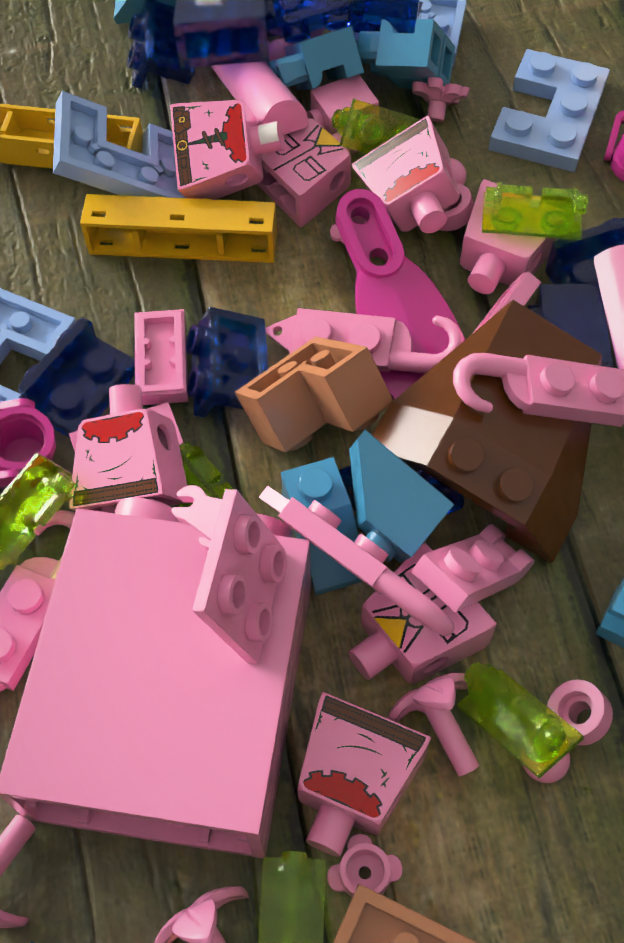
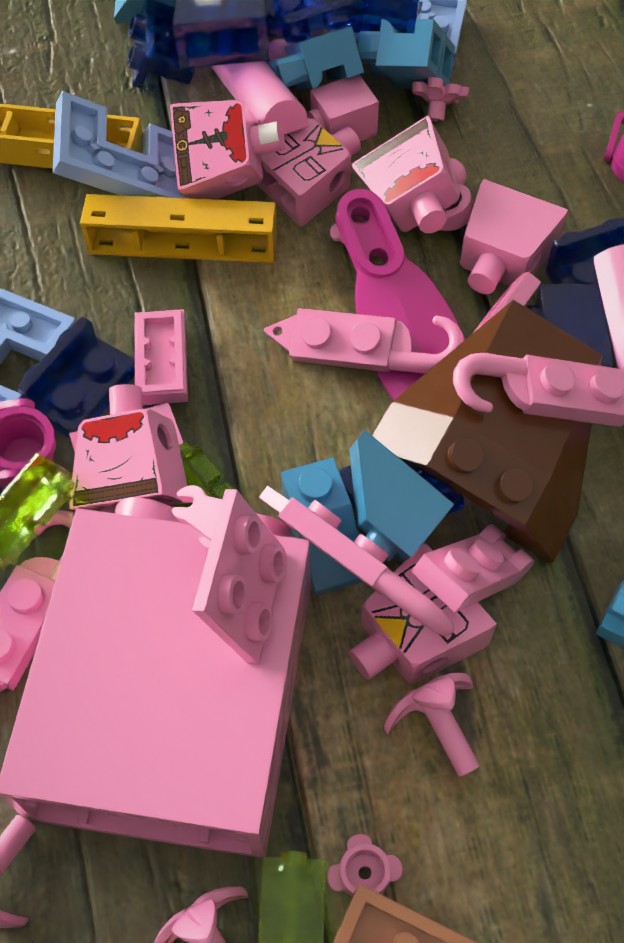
clear blue bracket [186,306,268,417] -> none
nougat brick [235,336,394,453] -> none
bright pink torso [297,692,431,857] -> none
clear neon green hinge [332,98,421,153] -> none
clear neon green hinge [457,662,584,779] -> none
clear neon green hinge [482,182,588,240] -> none
light blue plate [488,49,610,173] -> none
bright pink plate [521,680,613,783] -> none

